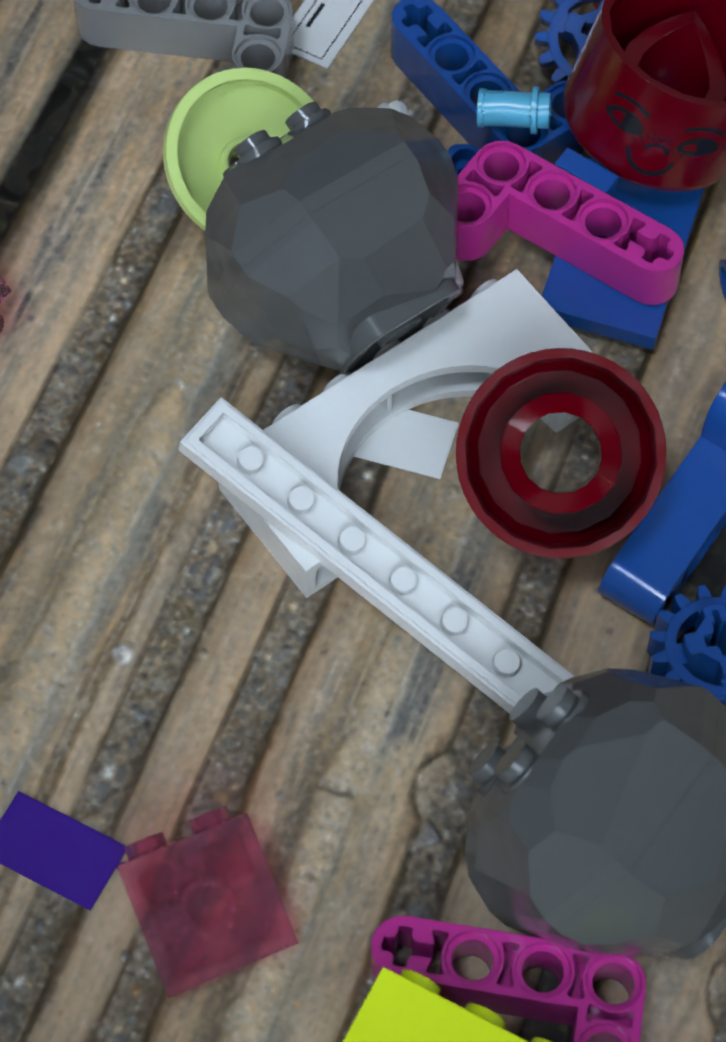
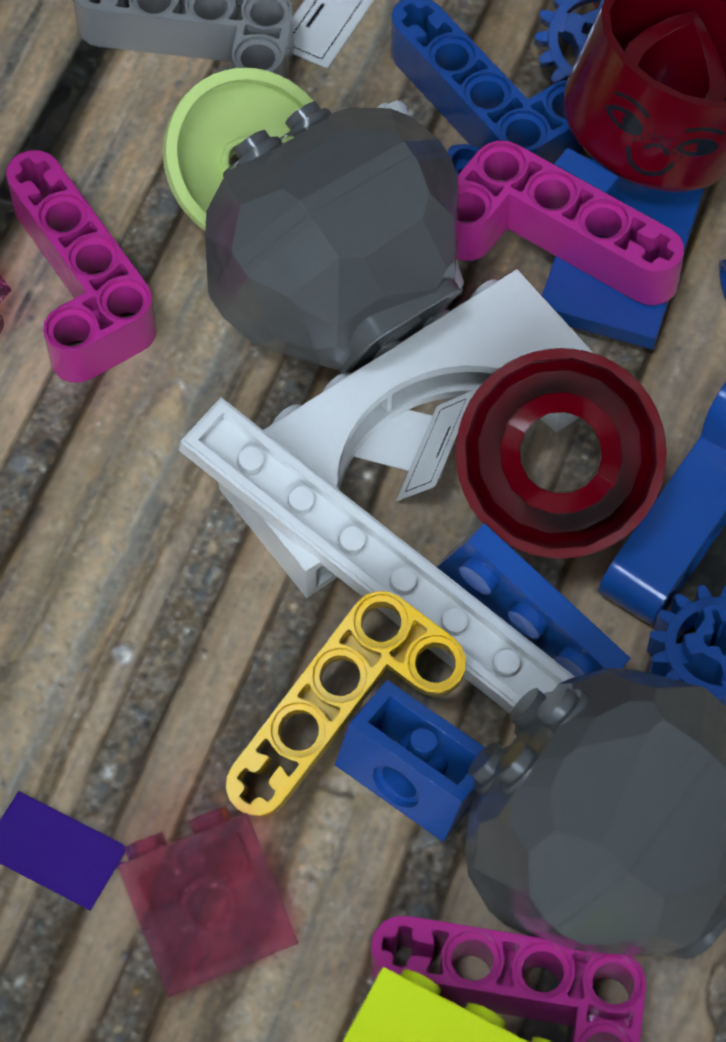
medium azure pin [477,86,551,134] -> none
none -> dark pink beam [6,150,156,383]
none -> yellow beam [226,591,466,817]
none -> blue brick [334,680,485,842]
none -> white sticker [396,389,476,502]
none -> blue wing [436,523,631,677]

